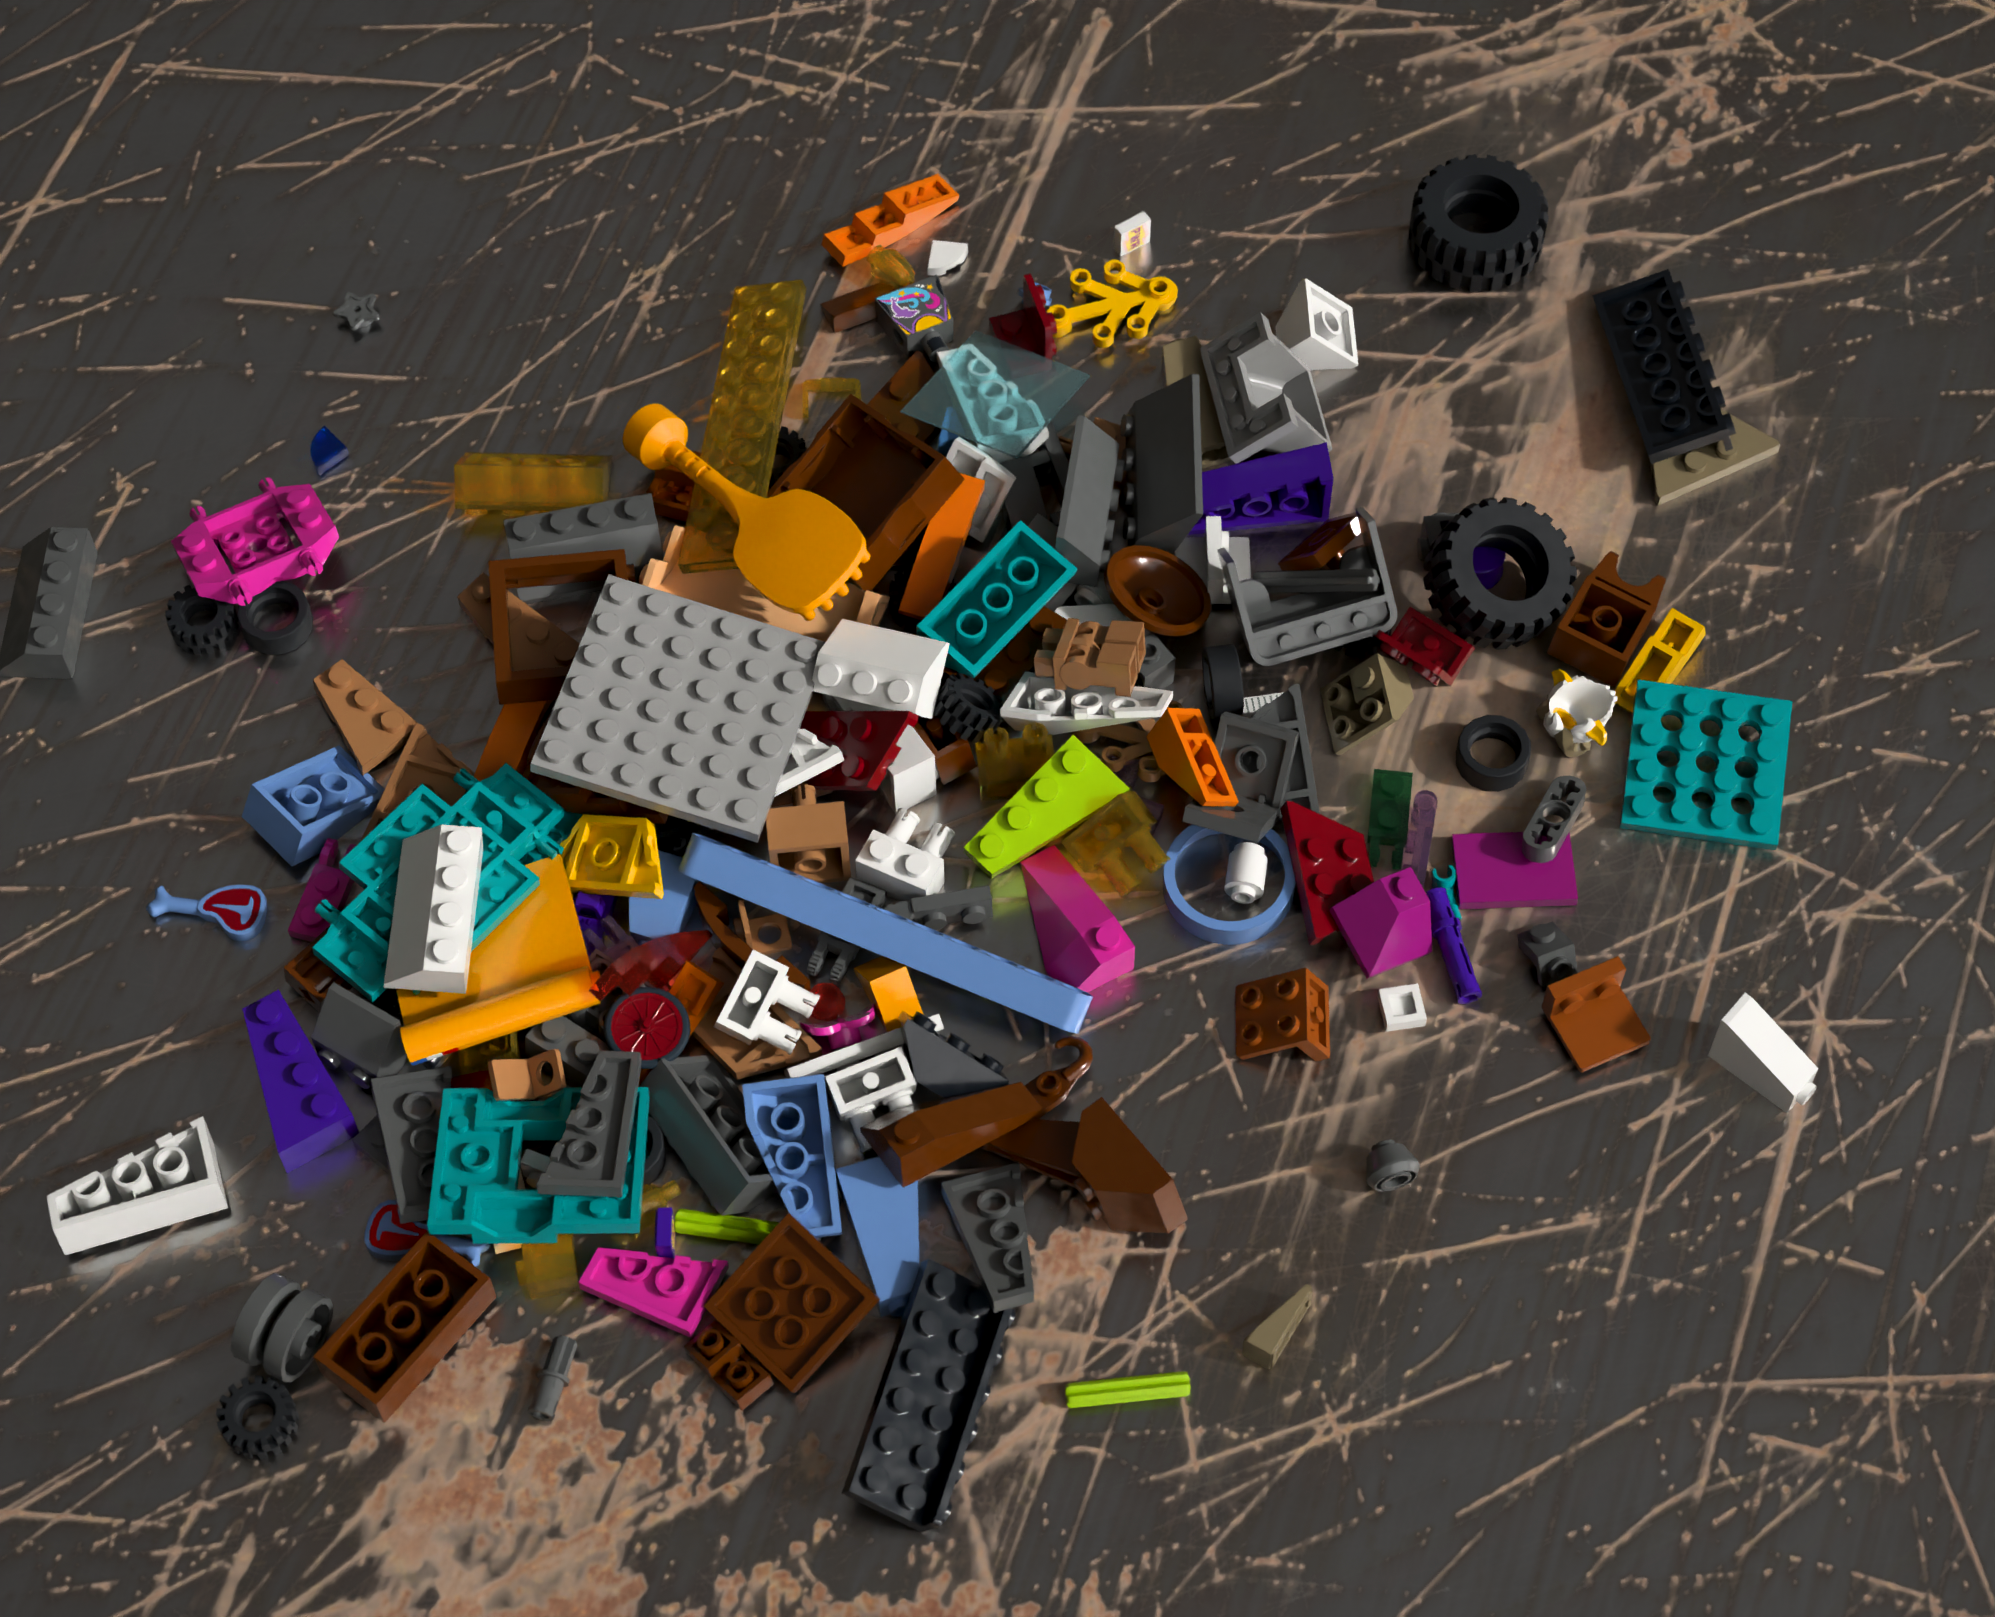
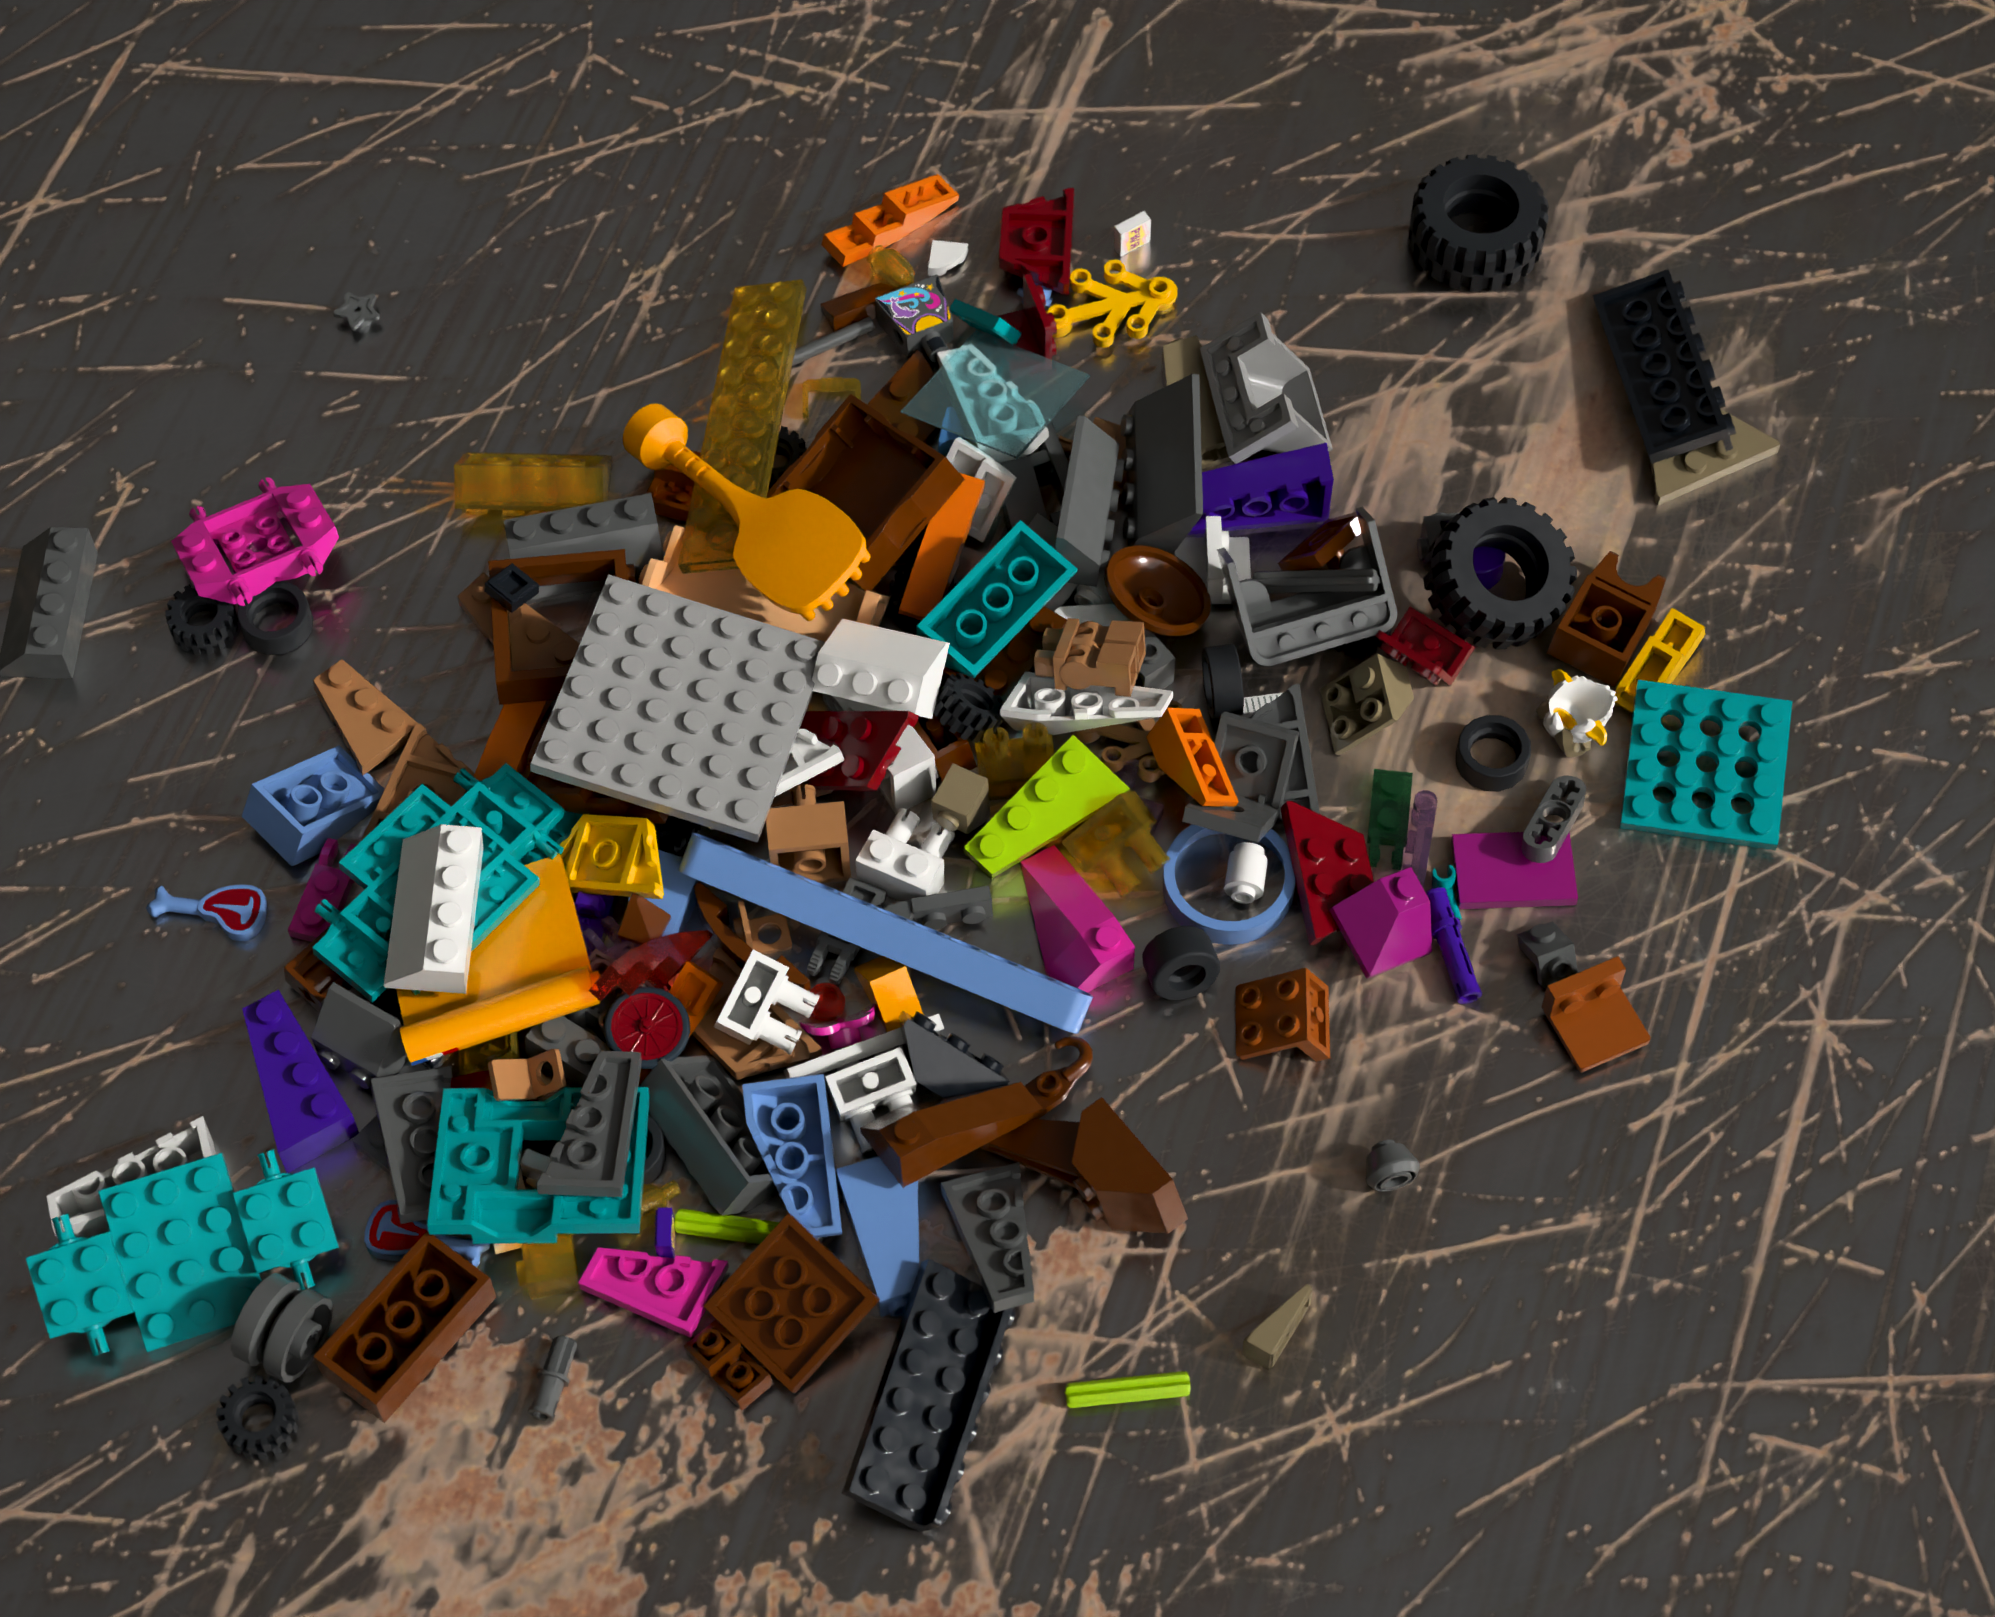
clear blue tile [310,426,349,475] -> none
white slope [1275,278,1358,370] -> none
white plate [1377,983,1427,1032] -> none
white slope [1708,993,1818,1113] -> none
none -> teal piece [26,1149,339,1357]
none -> black tile [484,563,539,613]
none -> reddish brown slope [618,893,671,950]
none -> dark grey bar [773,317,875,372]
none -> dark tan slope [931,763,990,834]
none -> teal tile [949,299,1022,344]
none -> dark red wing [999,188,1074,294]
none -> black tyre [1142,926,1220,1000]

